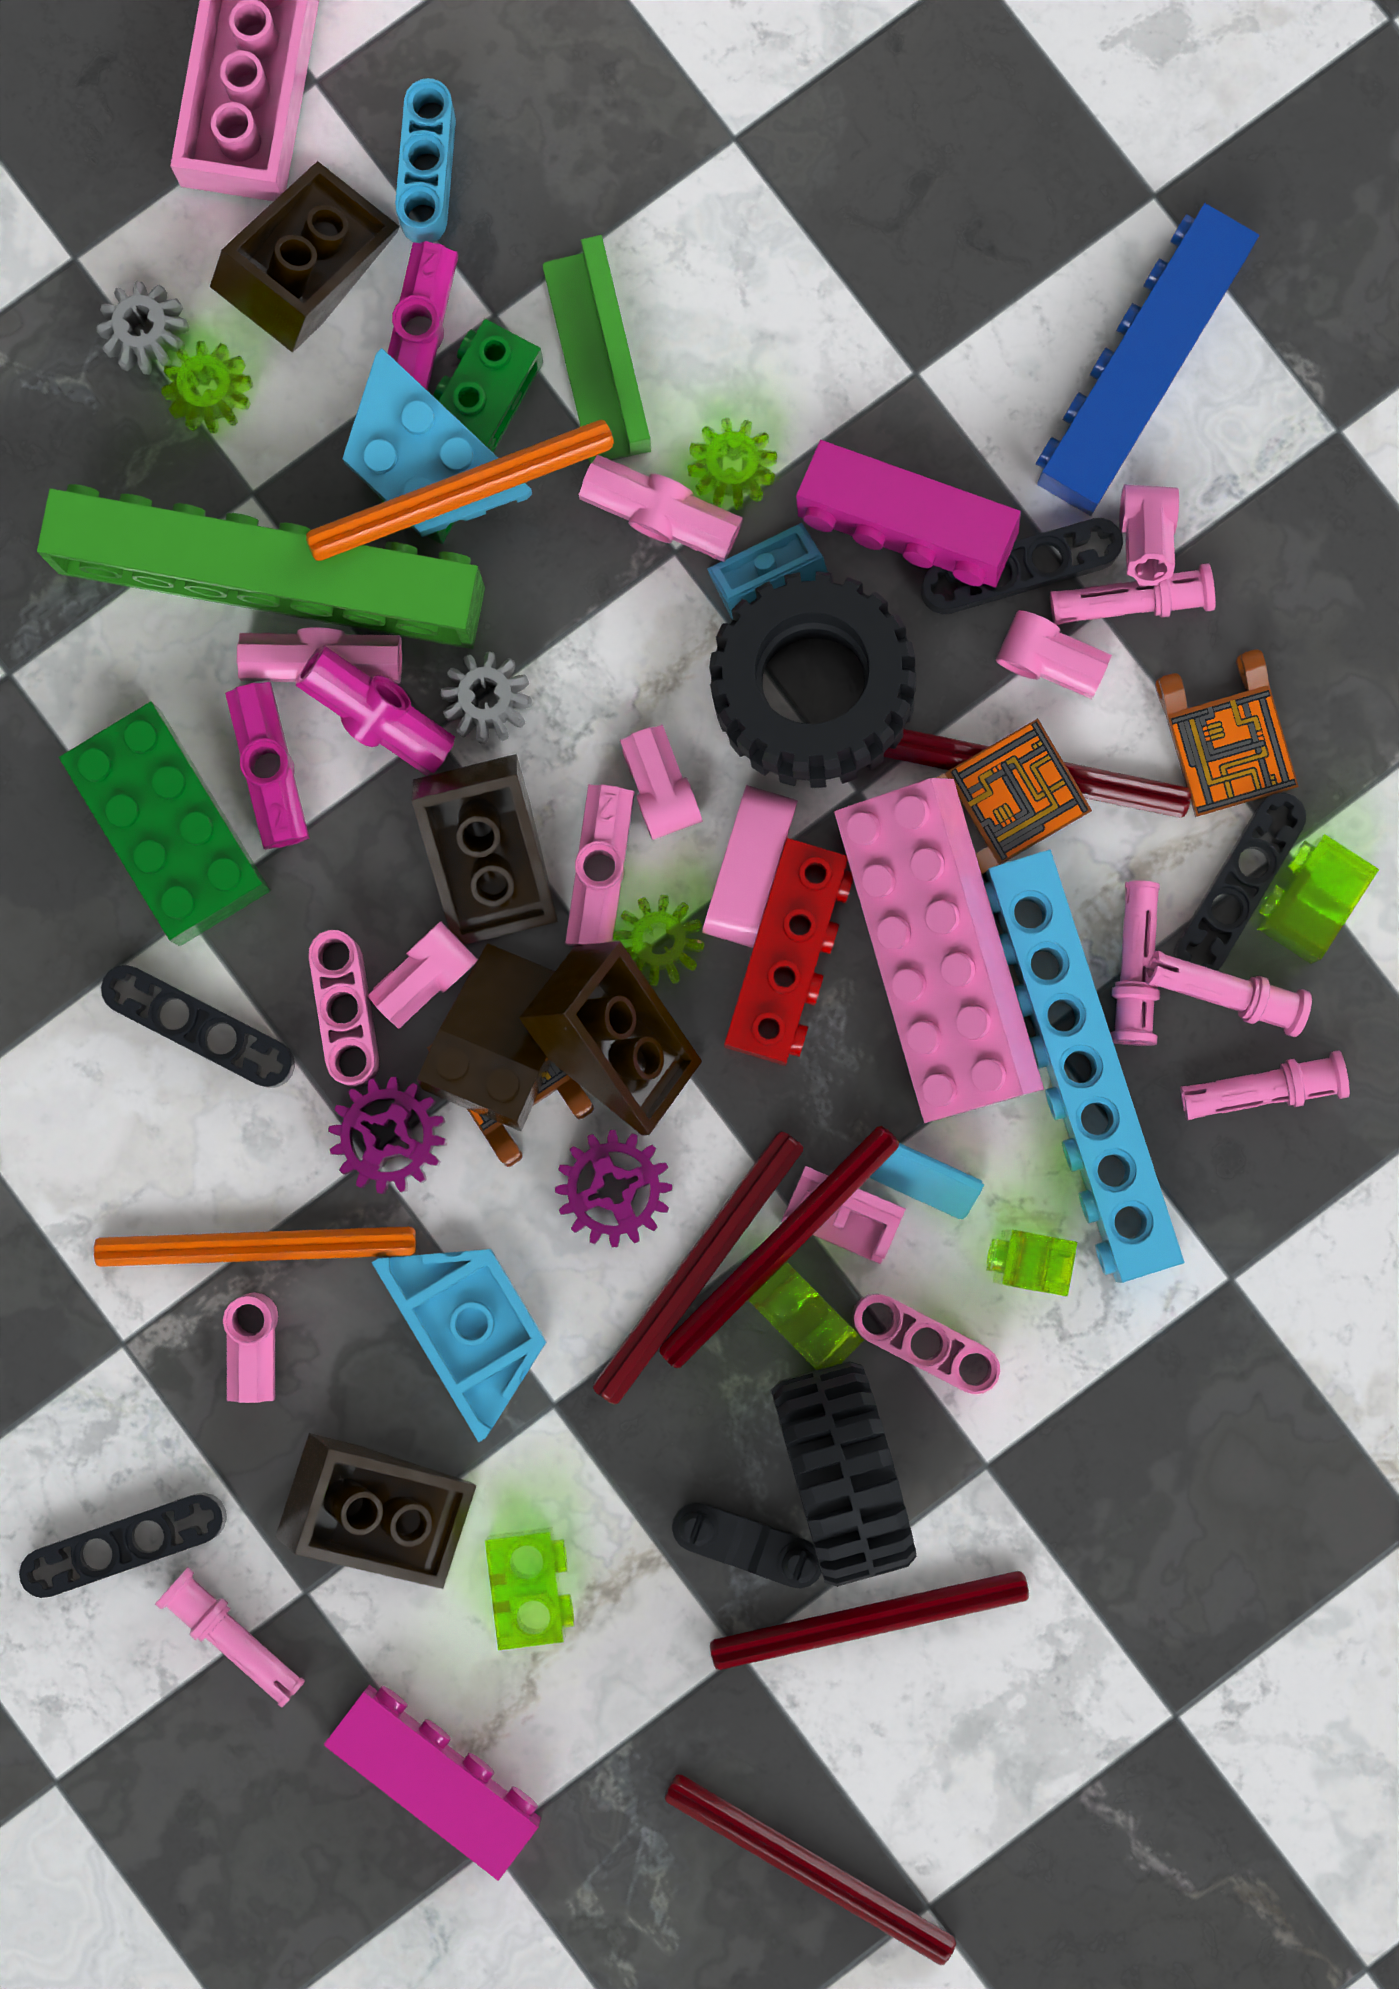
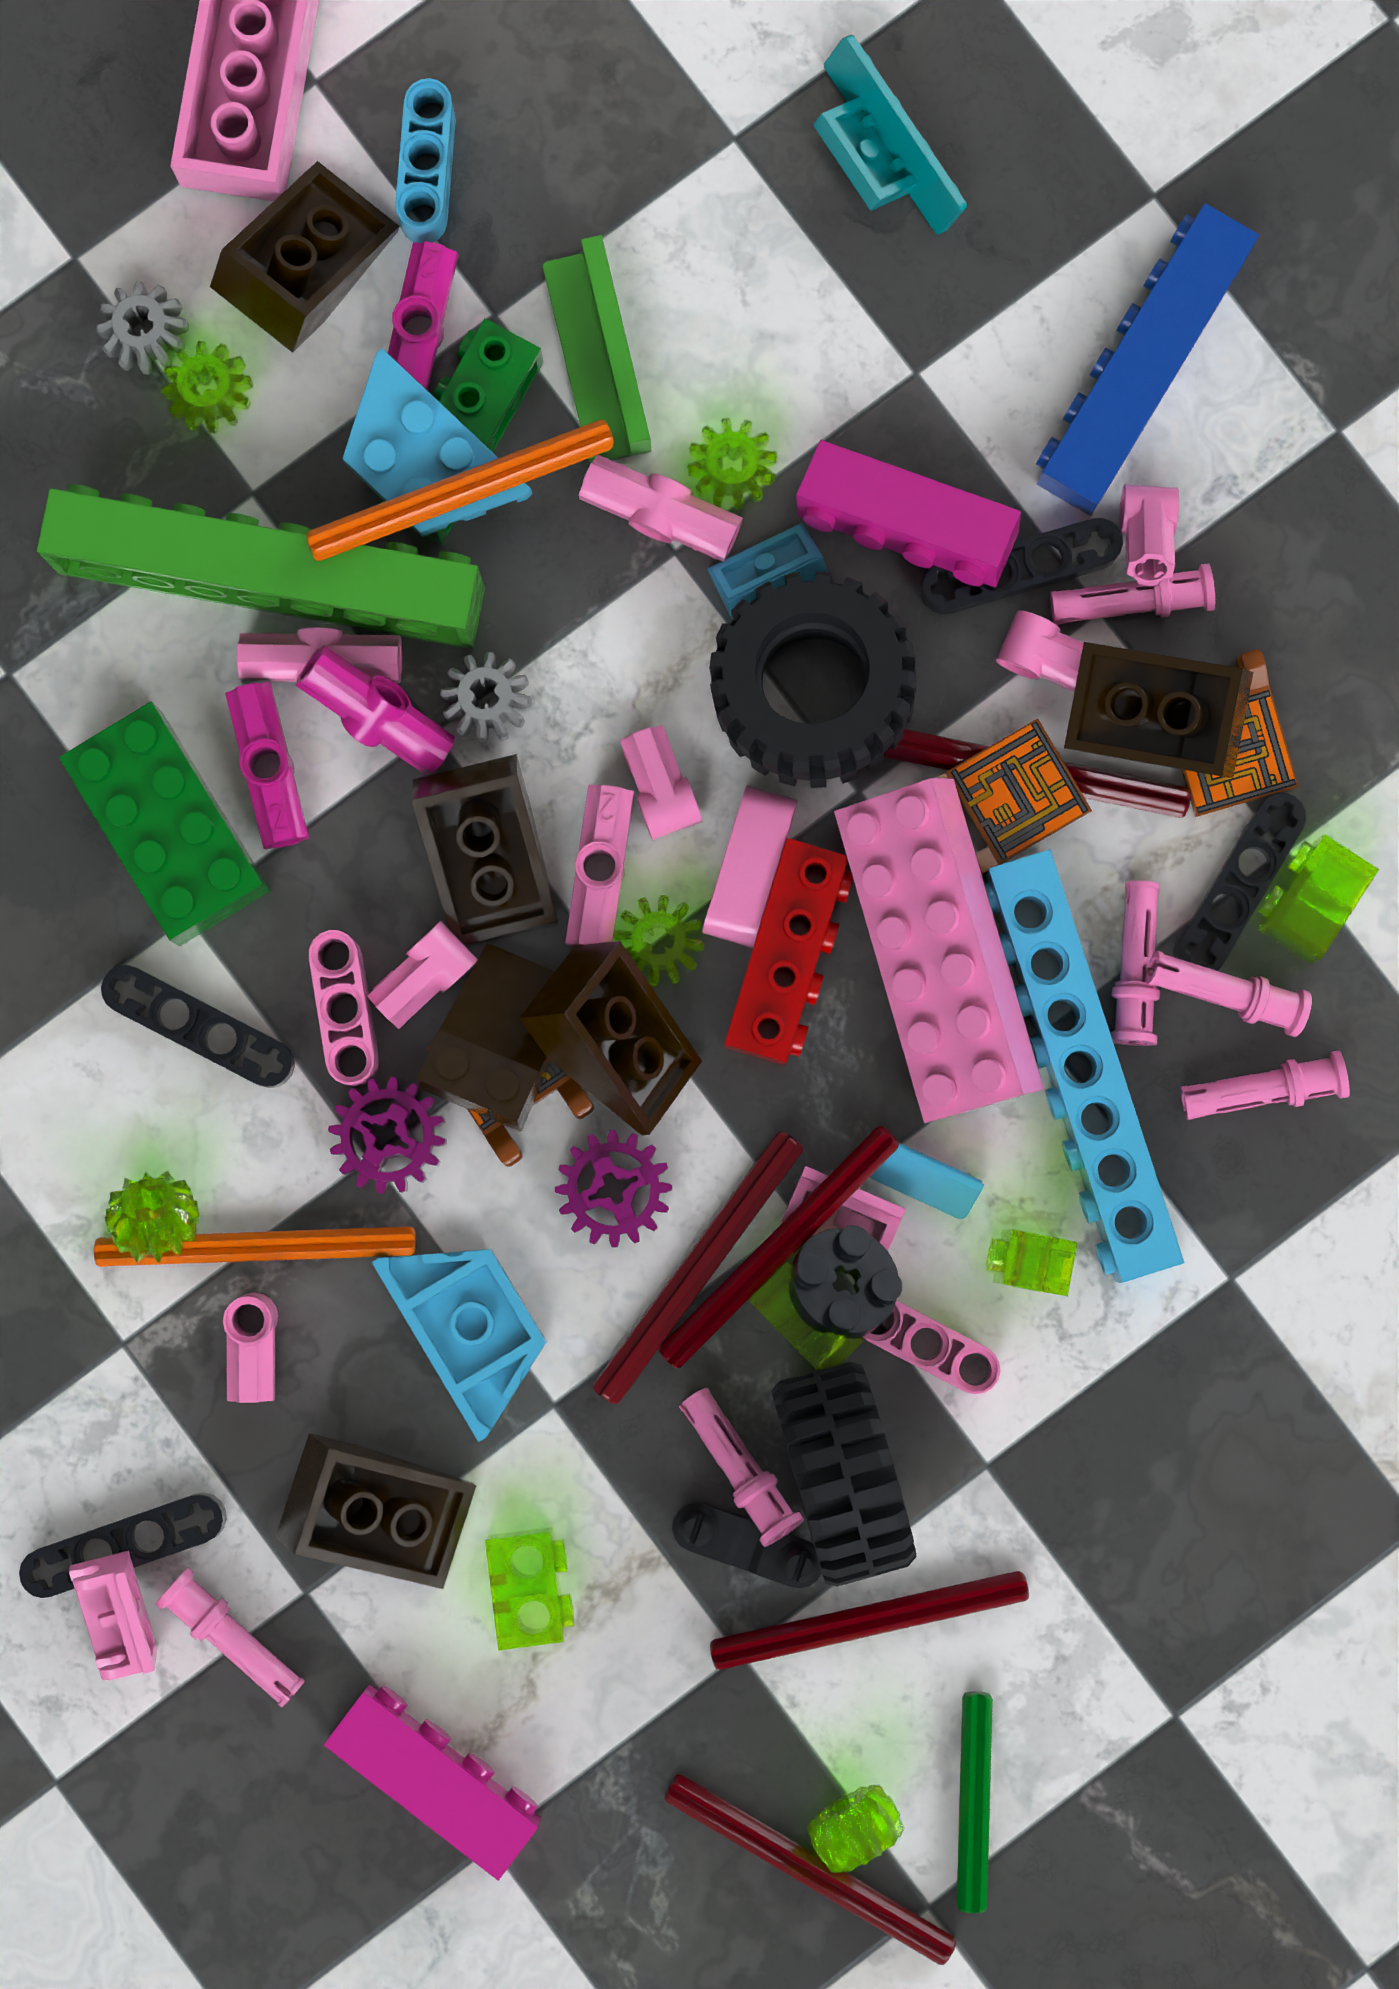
none -> bright pink hinge [69,1550,158,1680]
none -> clear neon green gear [105,1170,200,1263]
none -> bright pink pin [679,1387,804,1547]
none -> black plate [789,1225,902,1339]
none -> clear neon green gear [807,1785,905,1873]
none -> teal bracket [813,34,967,235]
none -> green axle [957,1691,993,1914]
none -> dark brown slope [1064,642,1254,778]

